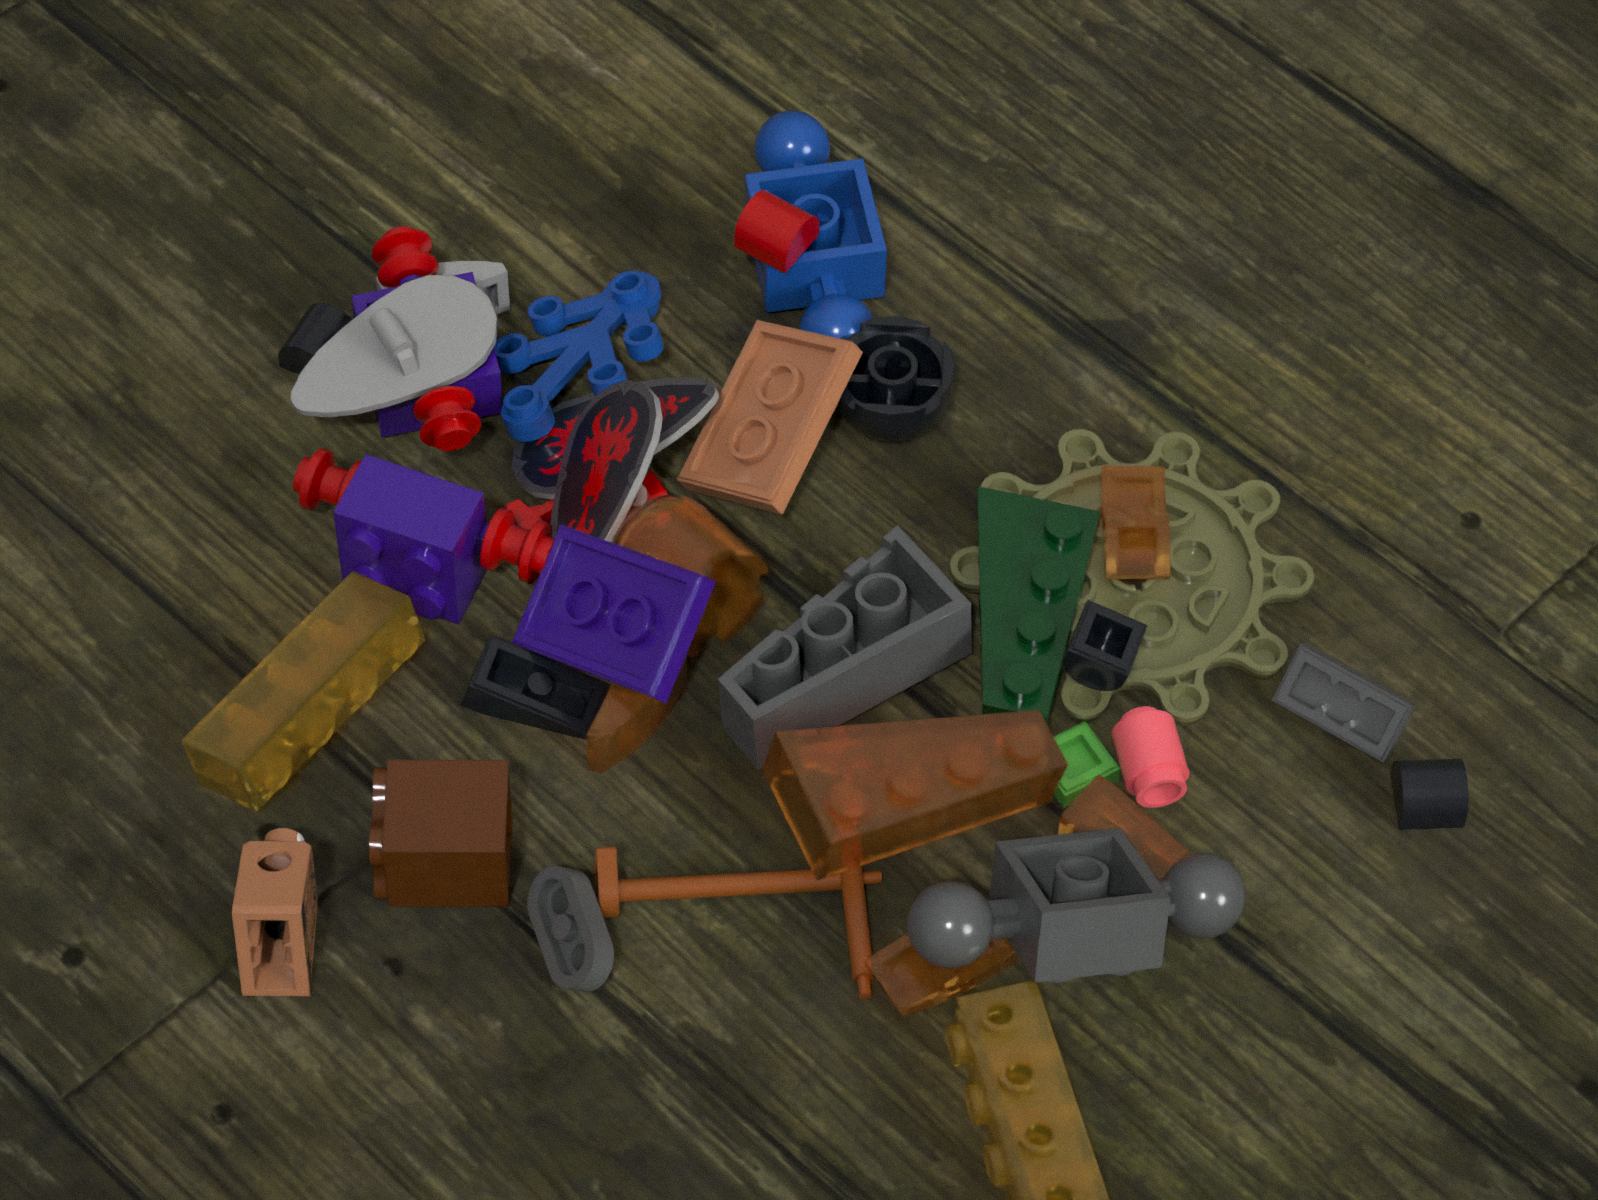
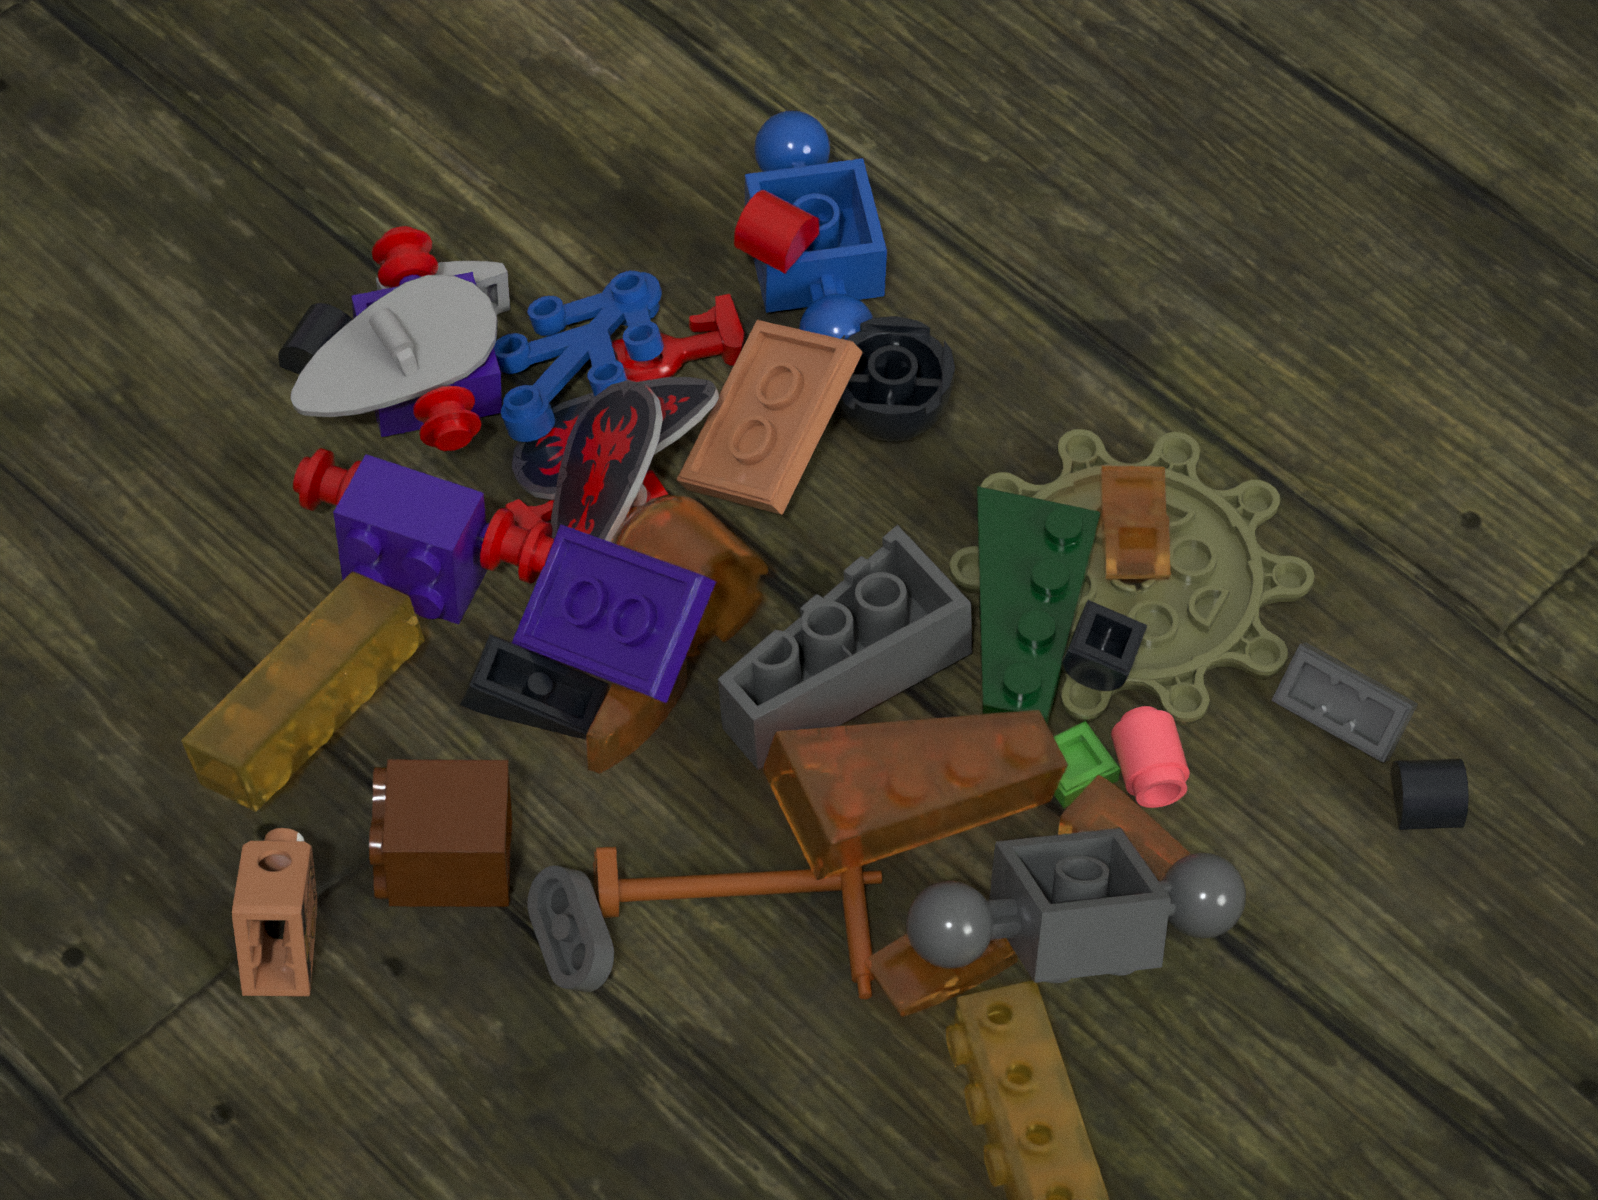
none -> red piece [611,294,744,382]

